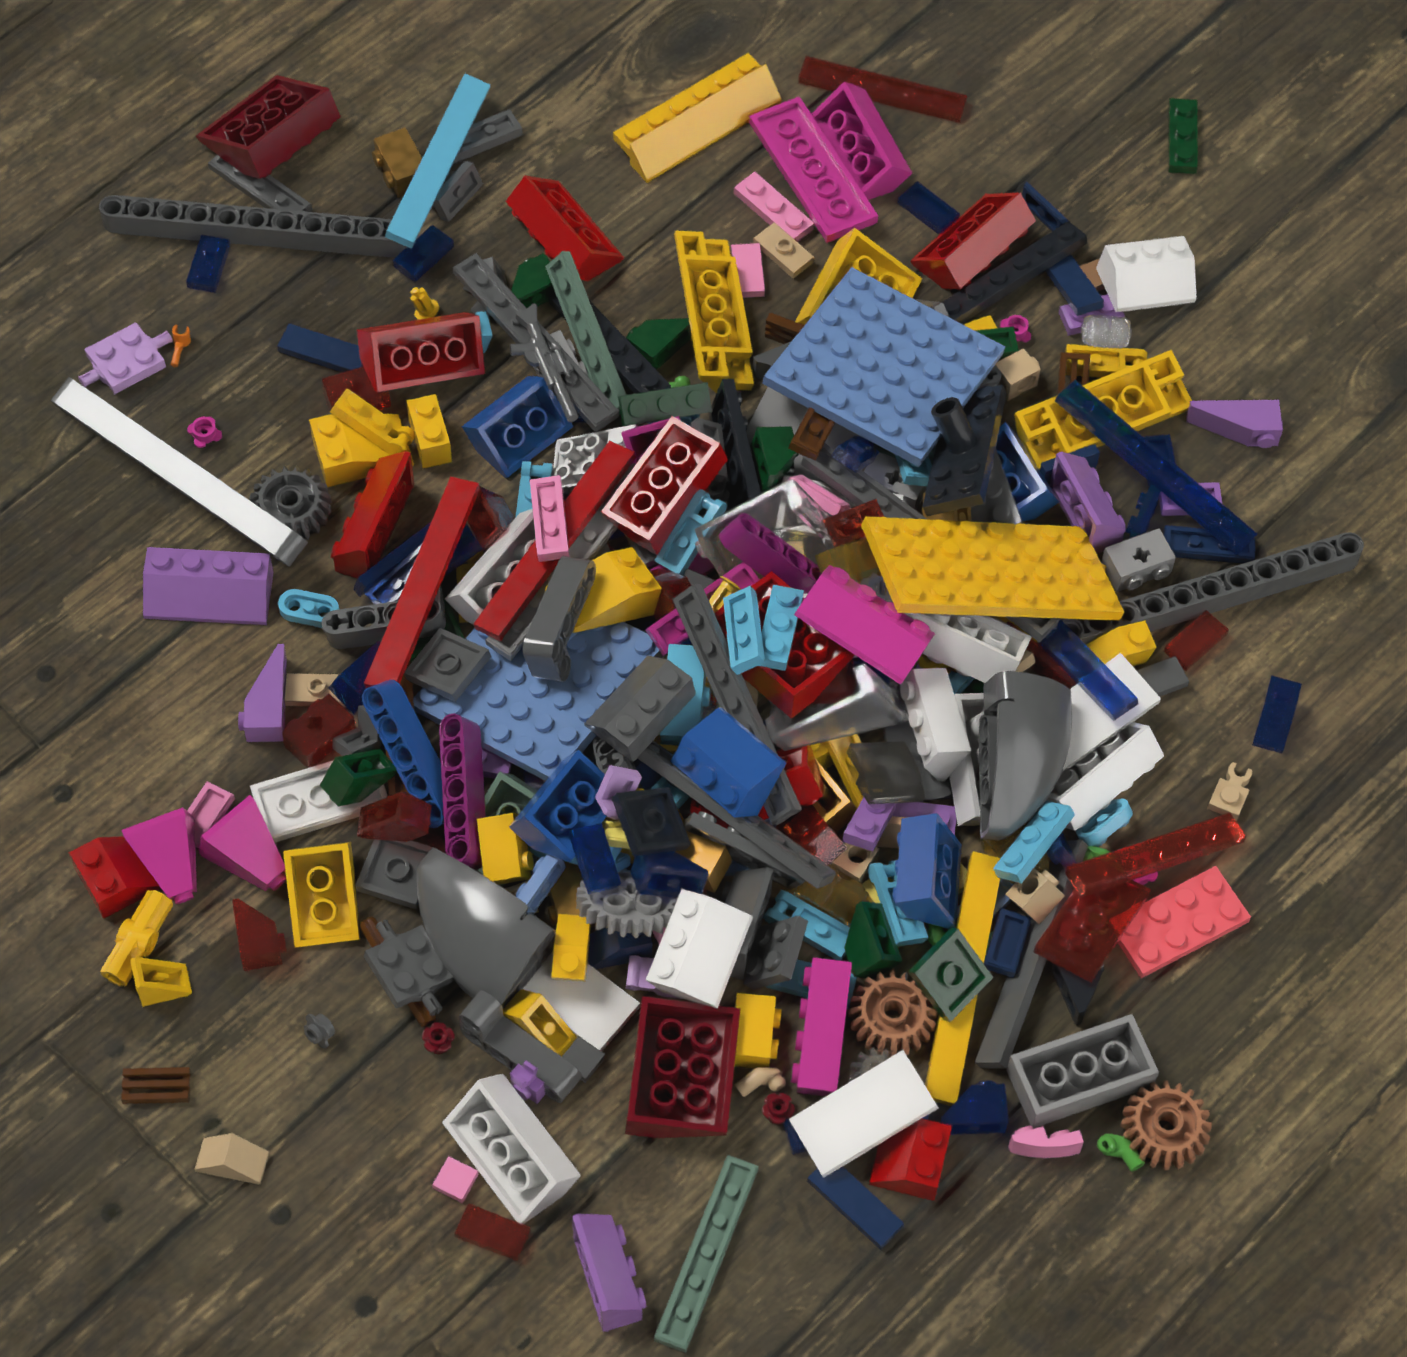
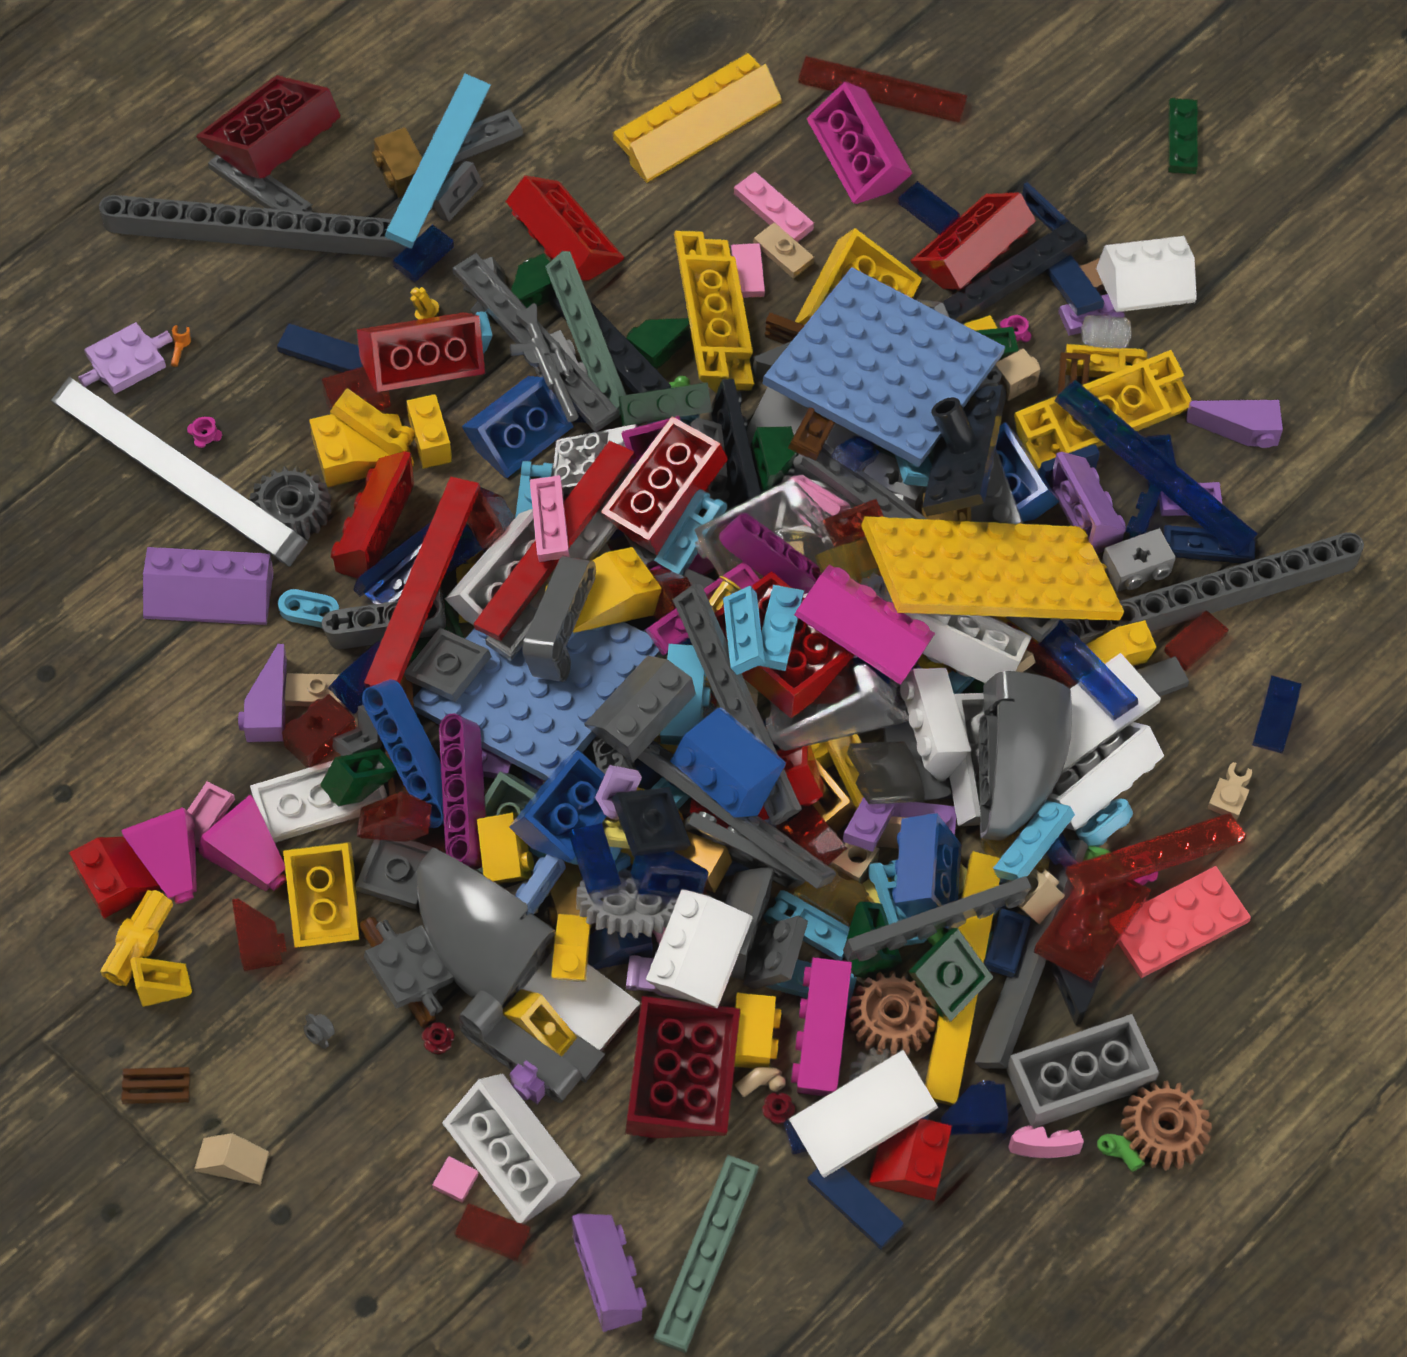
clear blue plate [186,235,231,293] -> none
dark pink plate [749,96,878,243] -> none
none -> dark grey plate [843,876,1032,961]

